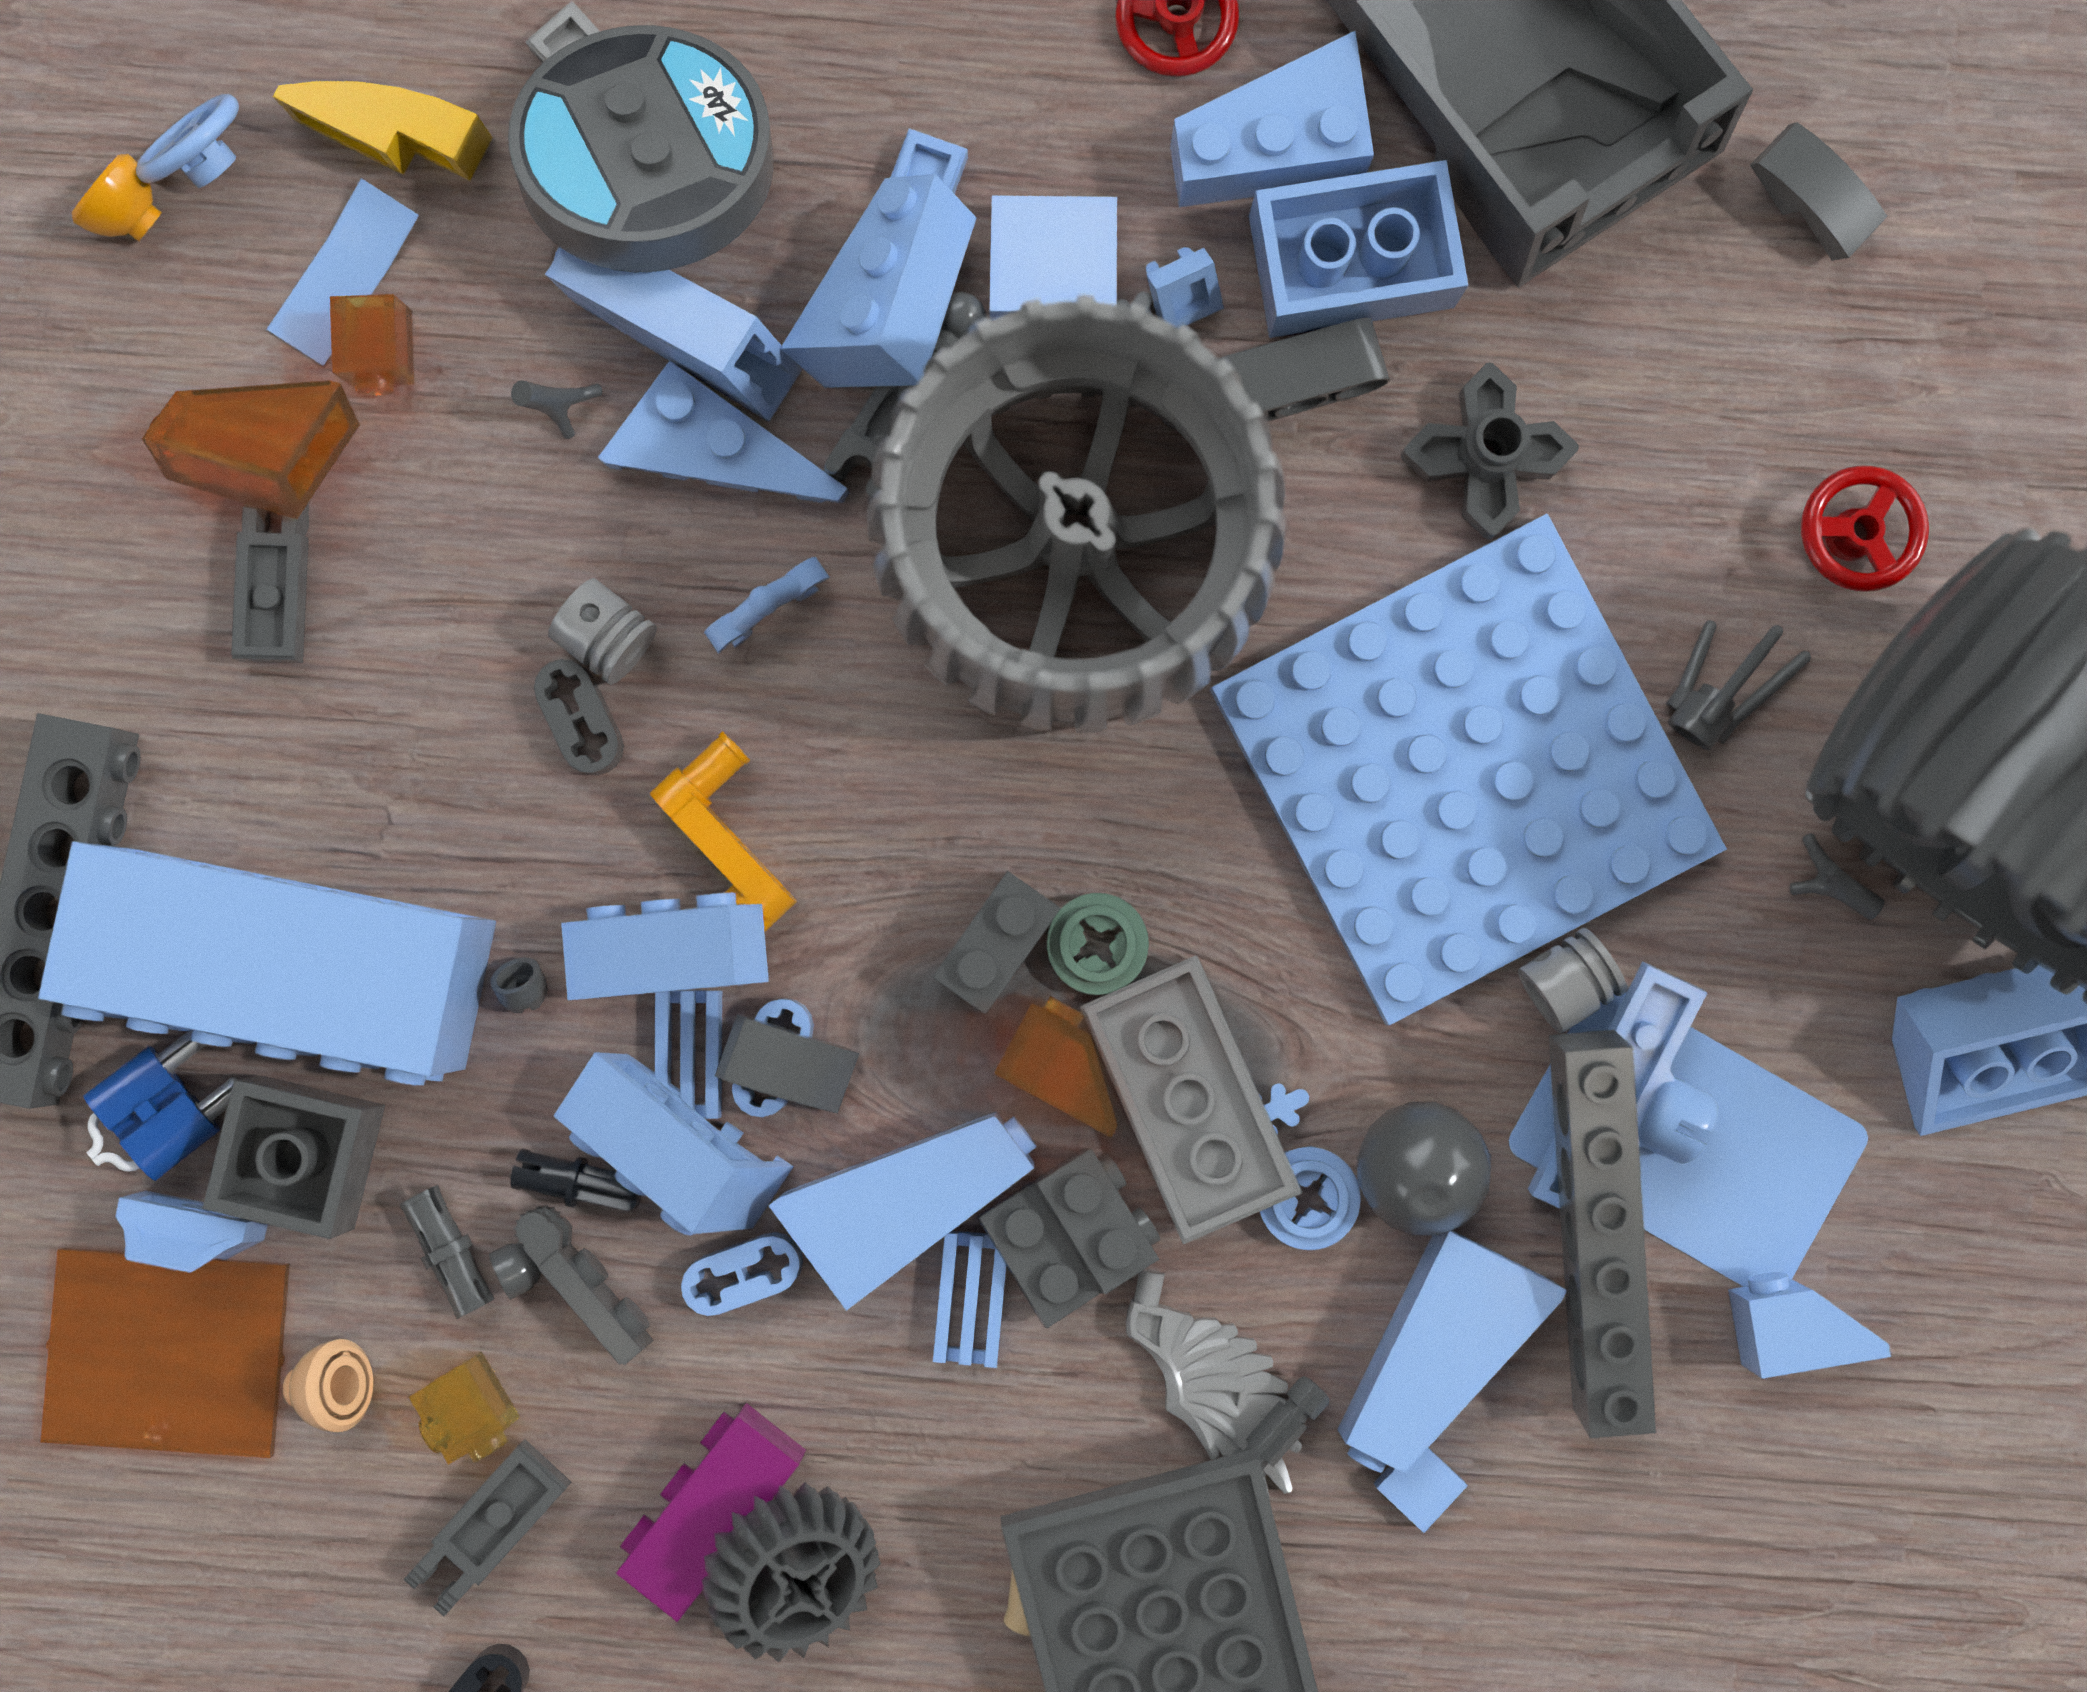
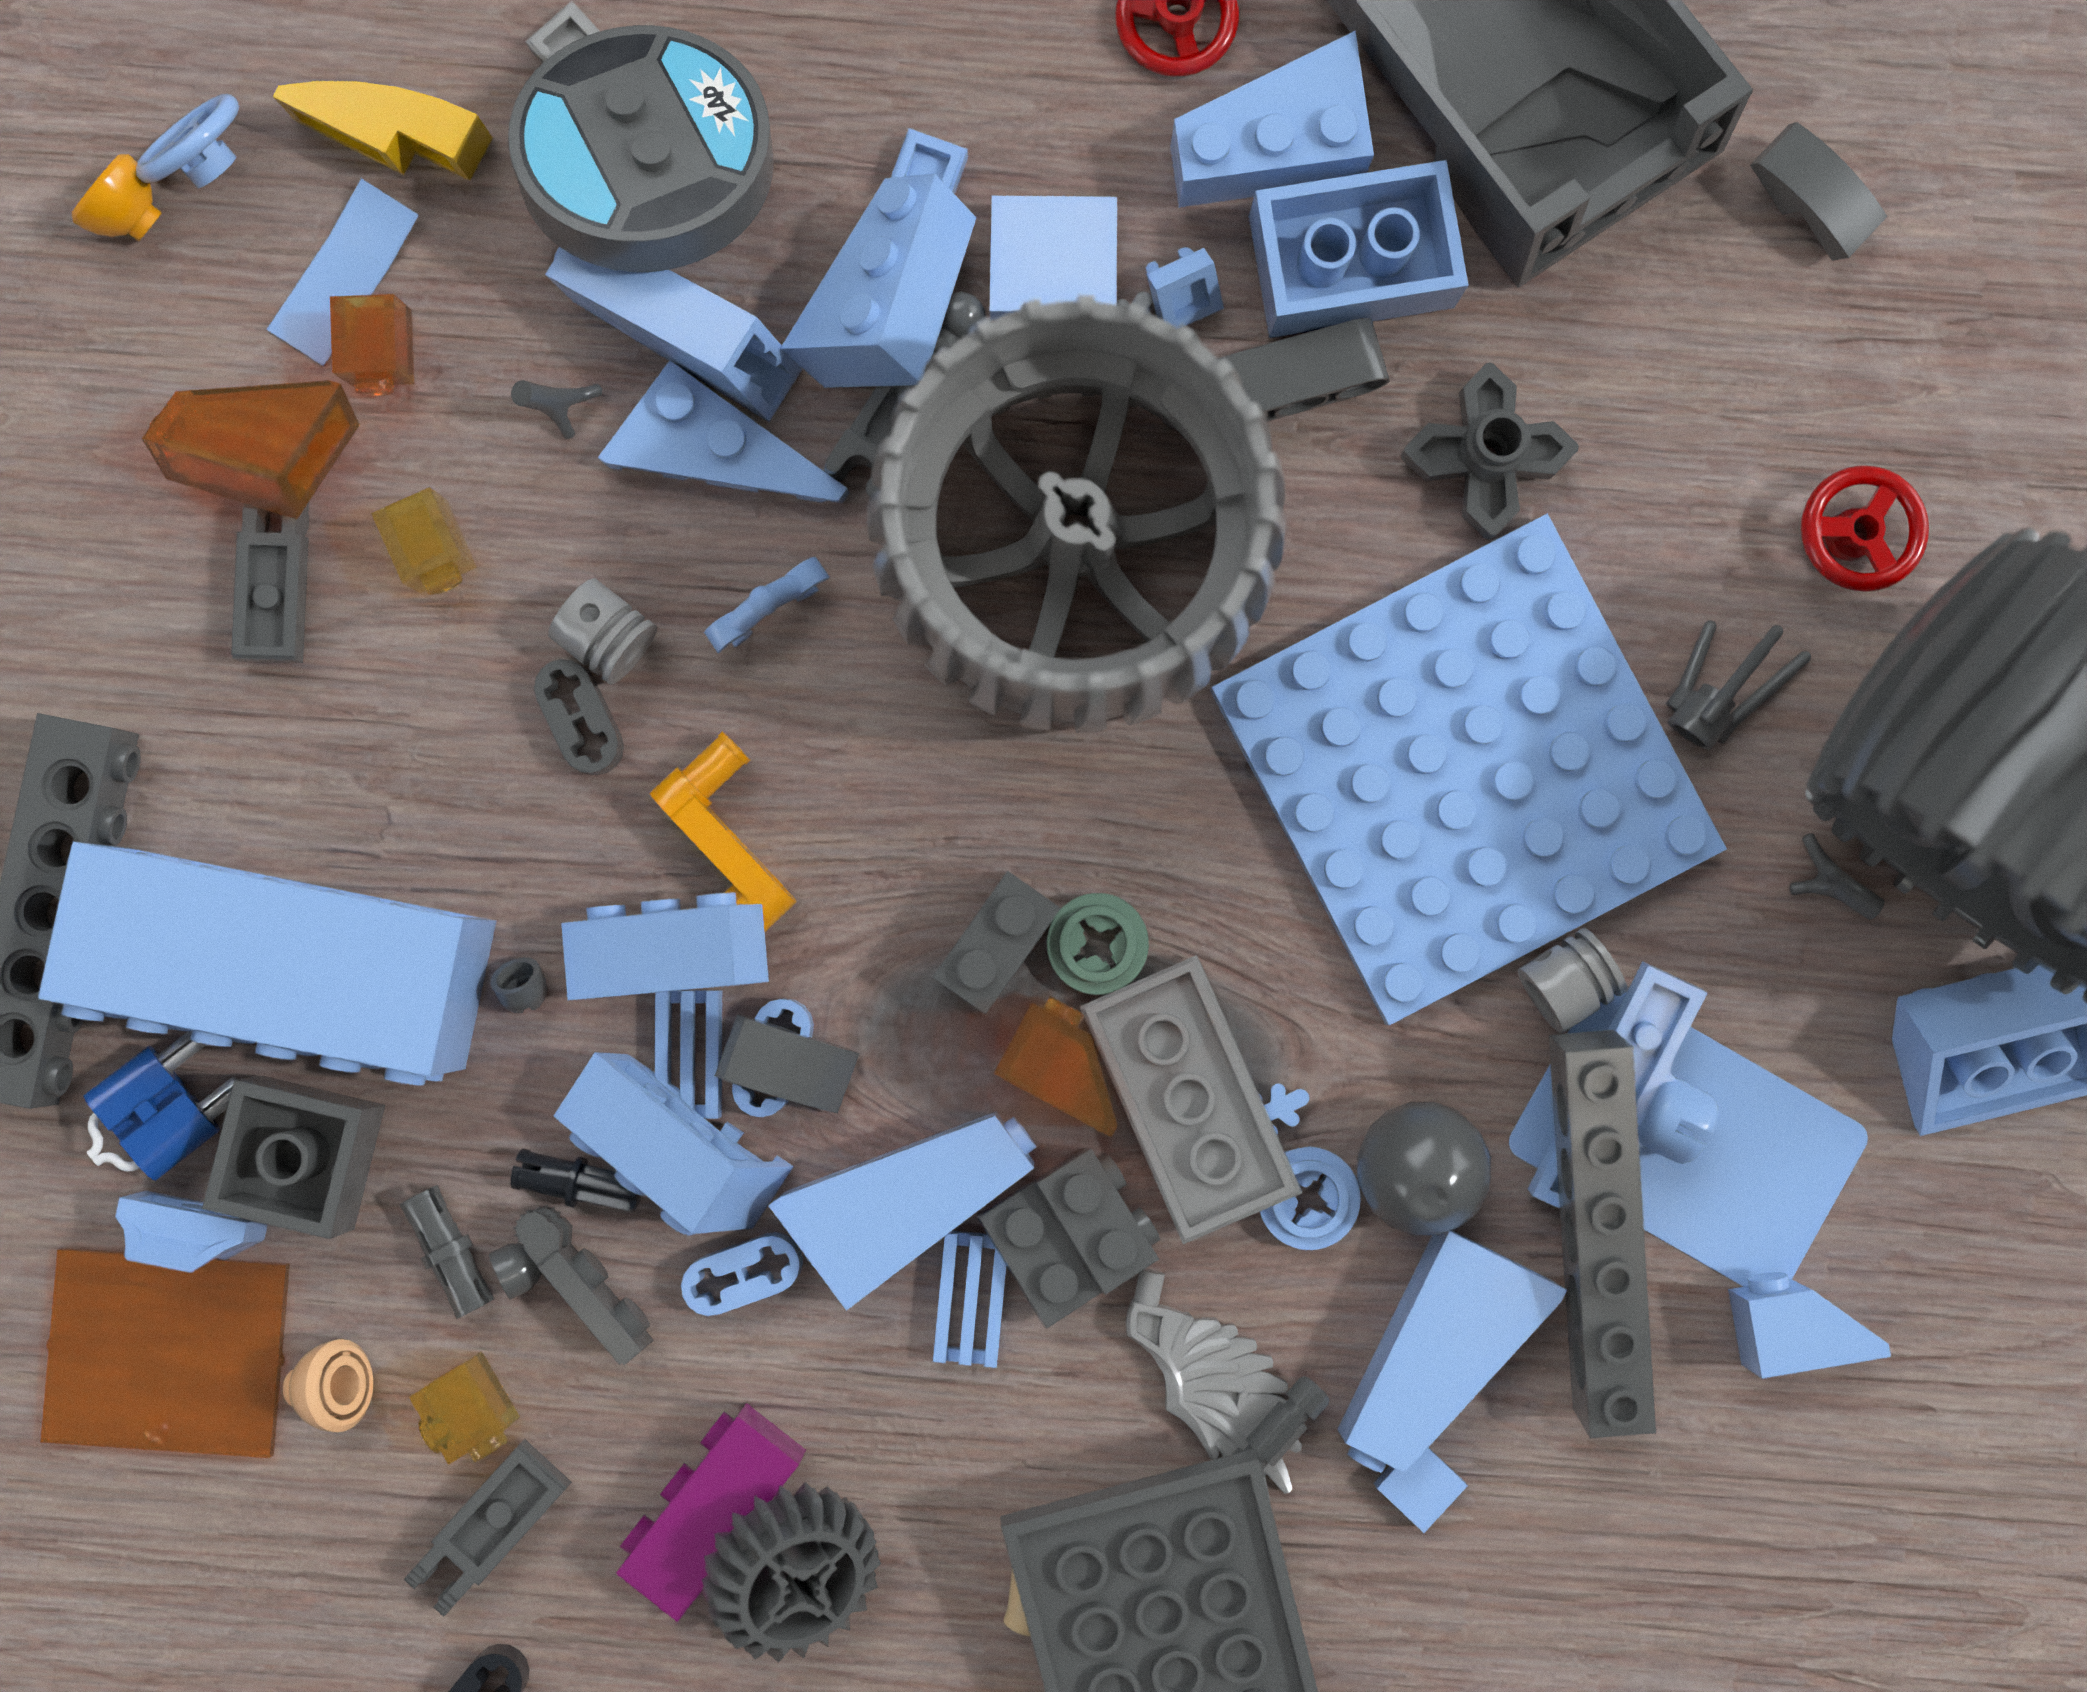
none -> clear yellow brick [371,487,477,595]

